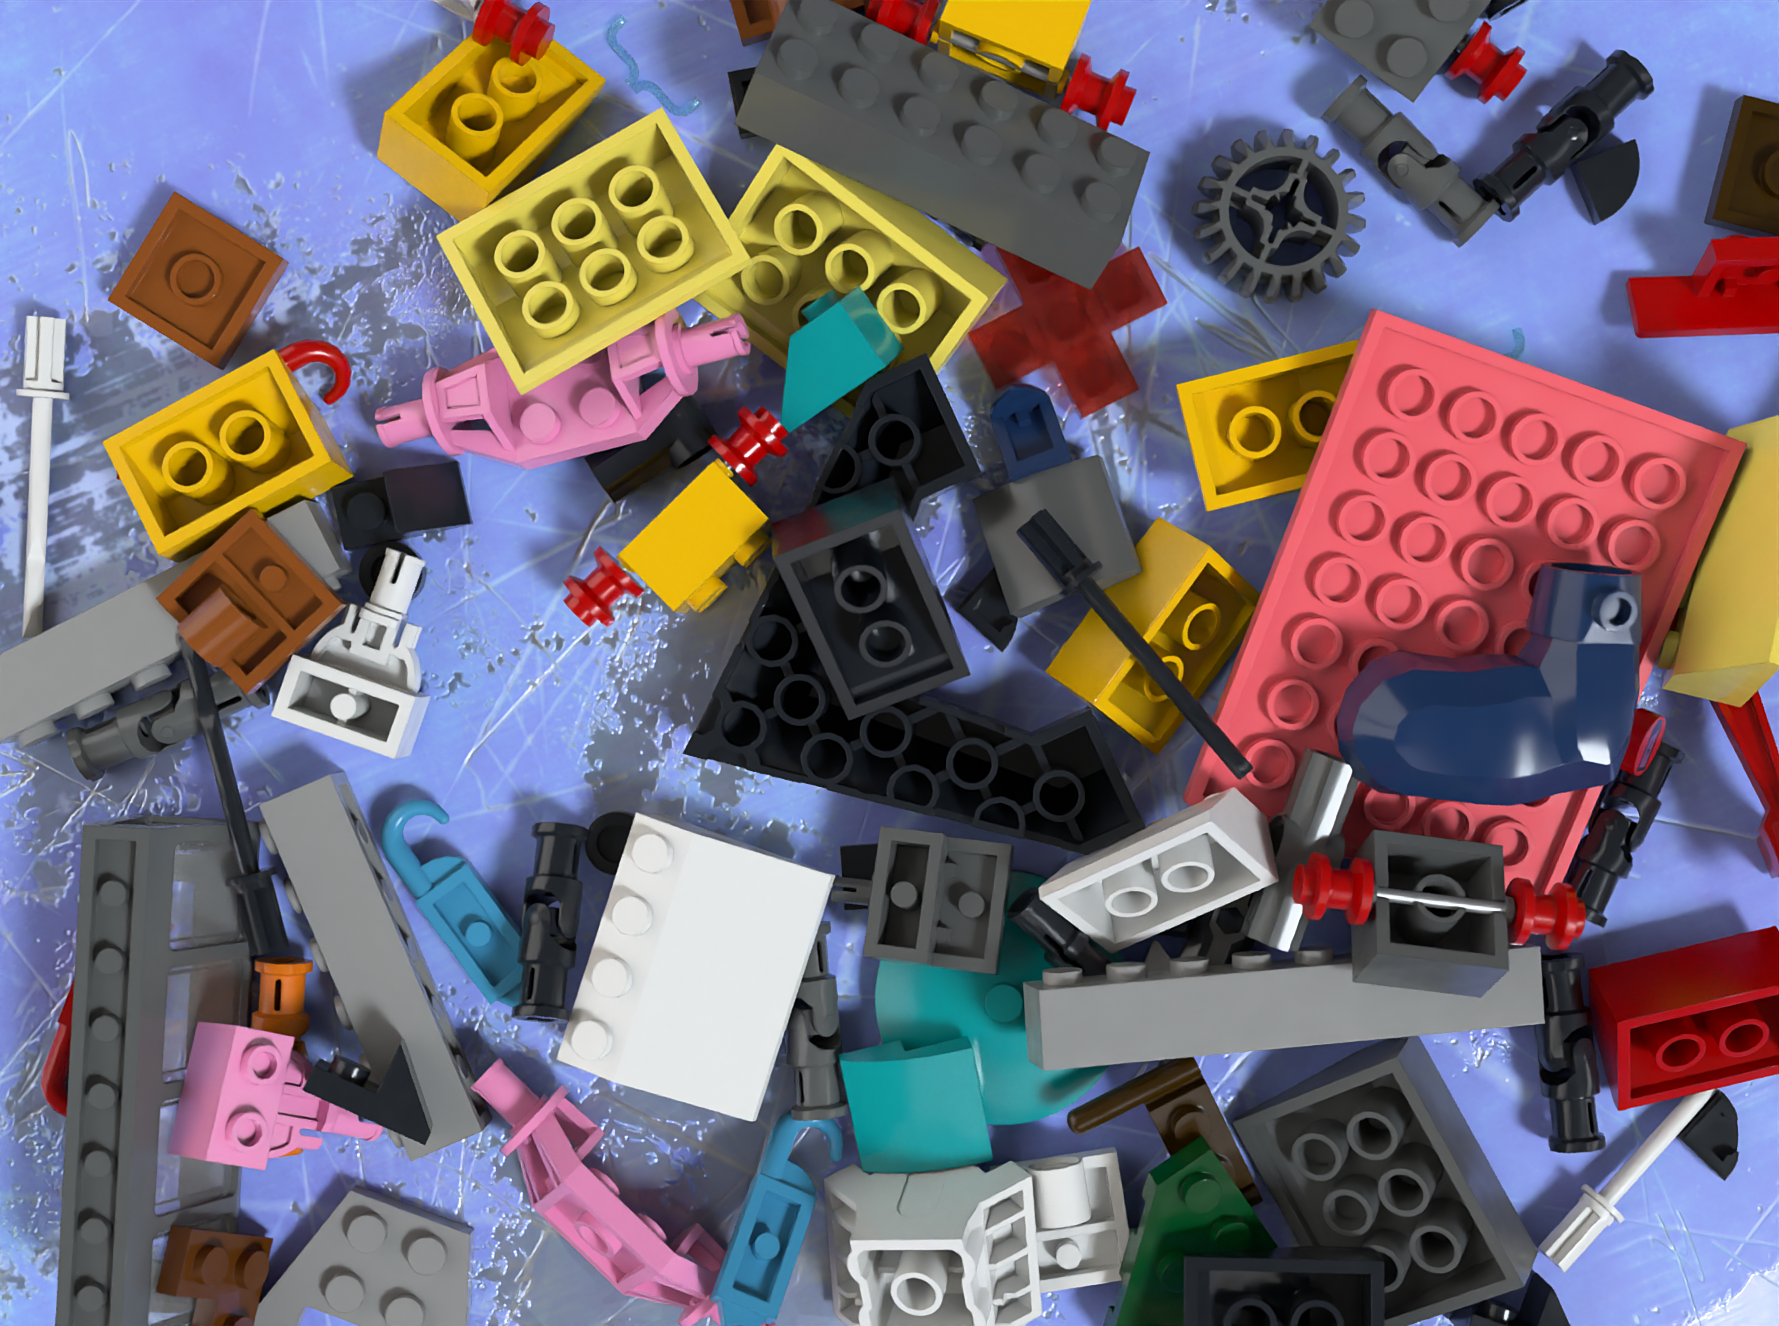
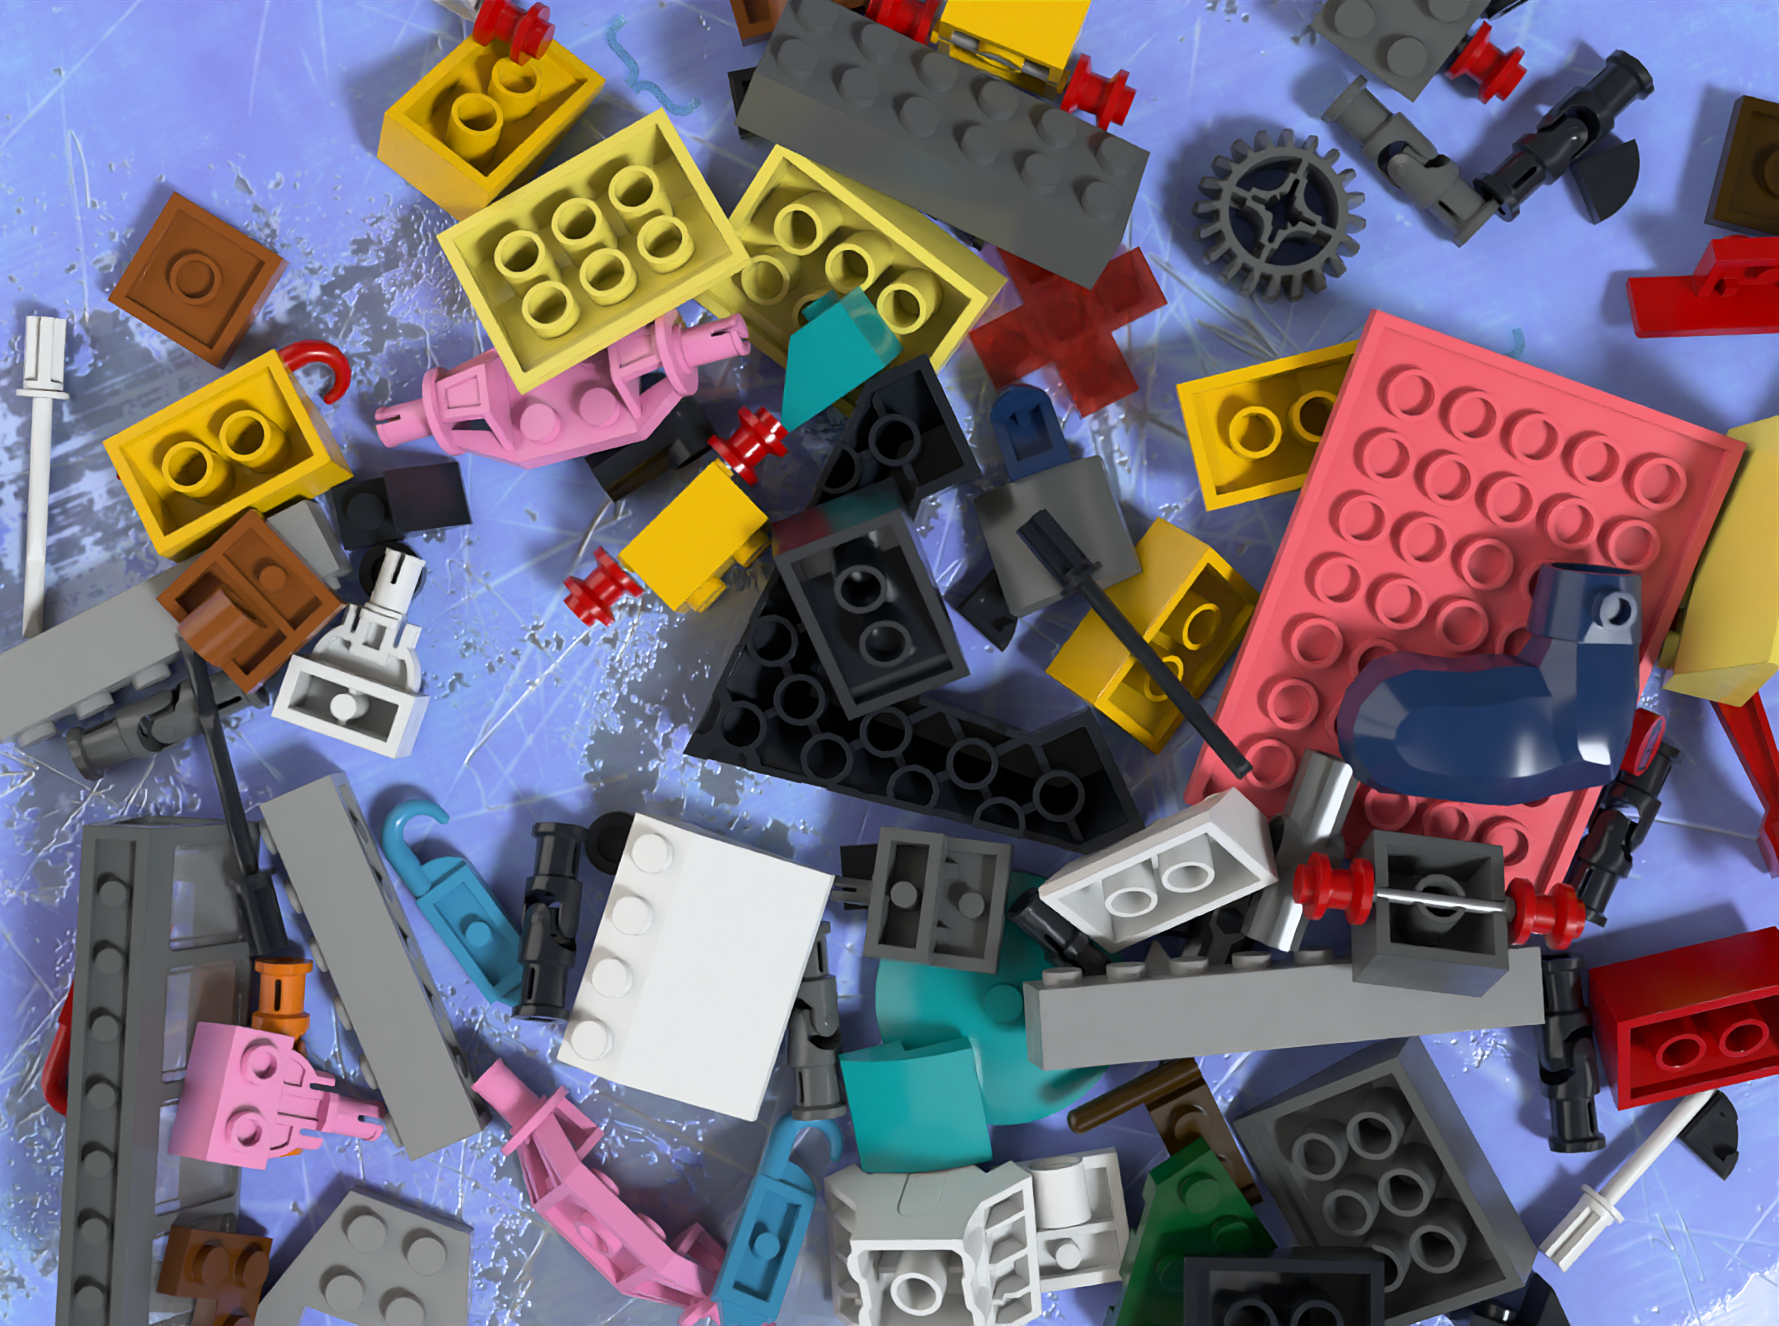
black slope [302,1038,433,1145] -> none

